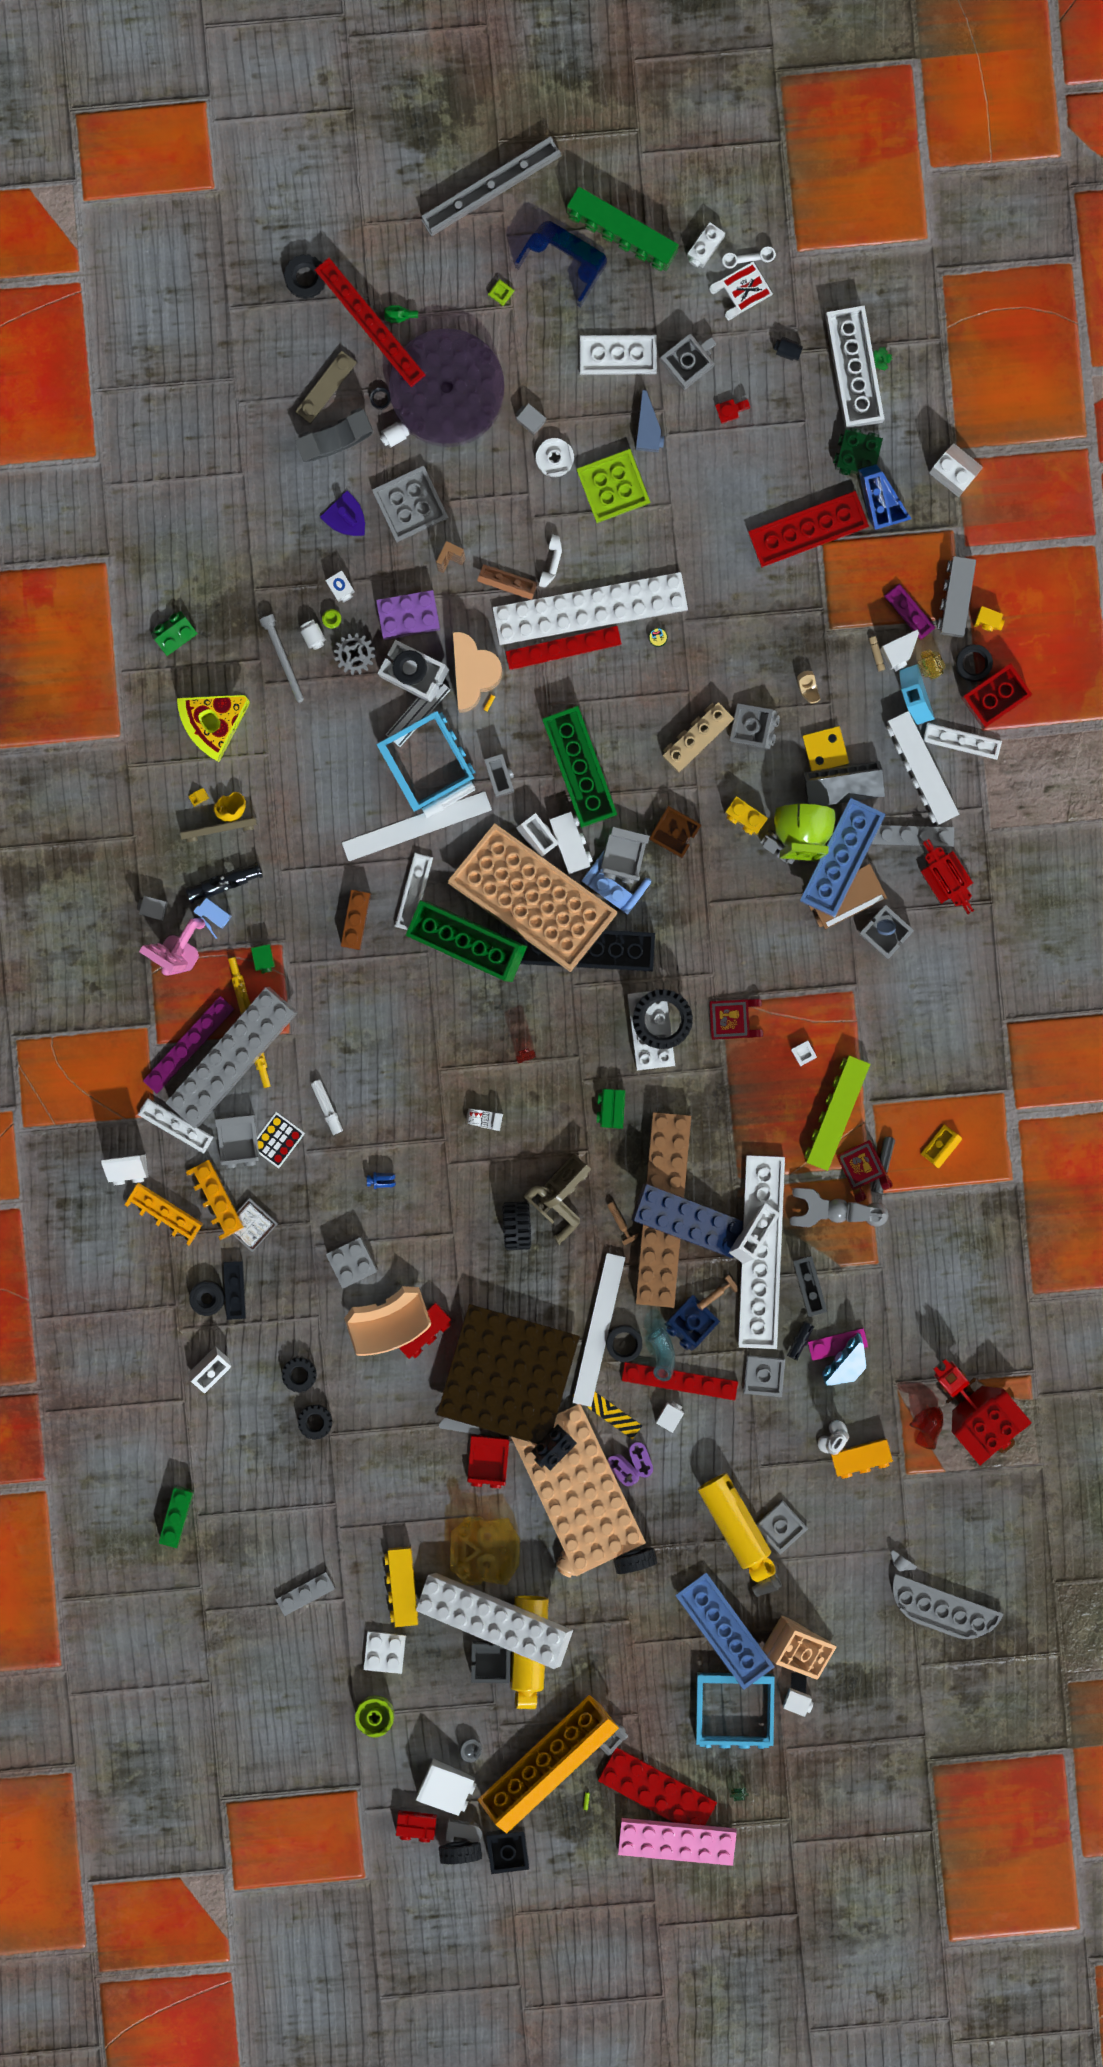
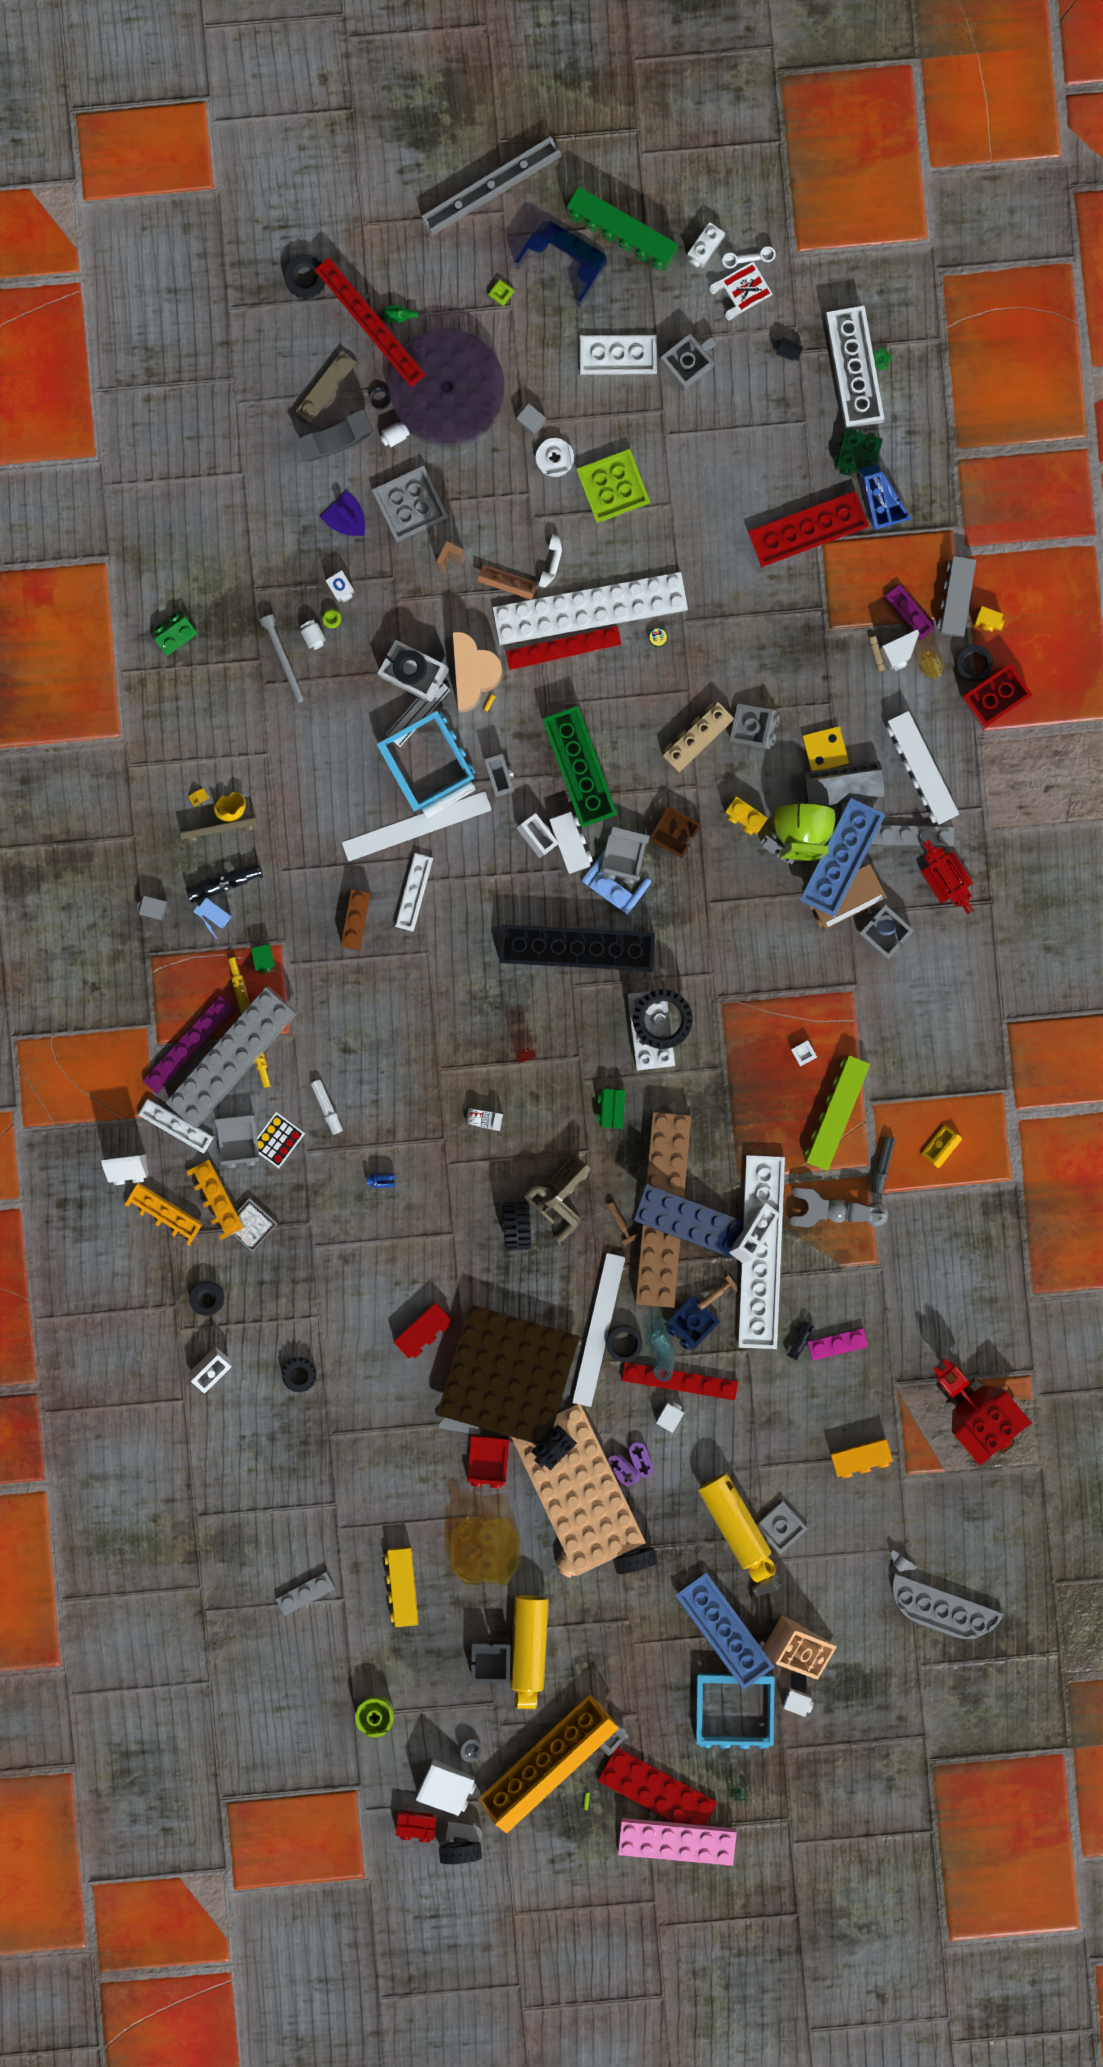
bright pink plate [139,918,205,976] -> none
green brick [159,1485,195,1548] -> none
piece [177,695,250,762] -> none
black plate [223,1261,246,1320] -> none
black tyre [298,1404,333,1440] -> none
light grey brick [326,1237,378,1289] -> none
light grey gear [334,633,376,675] -> none
light nougat panel [344,1286,431,1356] -> none
white plate [364,1631,406,1674] -> none
medium lavender brick [376,590,440,640] -> none
green brick [405,900,527,982] -> none
white brick [416,1573,573,1669] -> none
light nougat plate [448,823,617,972] -> none
black brick [486,1827,530,1874] -> none
sticker [572,1392,642,1440] -> none
sand blue slope [636,390,664,453] -> none
dark red flag [710,999,763,1040] -> none
red plate [715,399,750,424] -> none
light grey tile [744,1355,785,1397] -> none
dark grey brick [792,1255,827,1317] -> none
tan hair [797,671,820,703] -> none
white piece [817,1420,849,1455] -> none
slope [822,1333,866,1386] -> none
dark red flag [837,1140,893,1202] -> none
medium azure slope [899,664,935,725] -> none
clear red helmet [909,1406,944,1450] -> none
white tile [923,723,1002,760] -> none
white slope [929,443,983,497] -> none

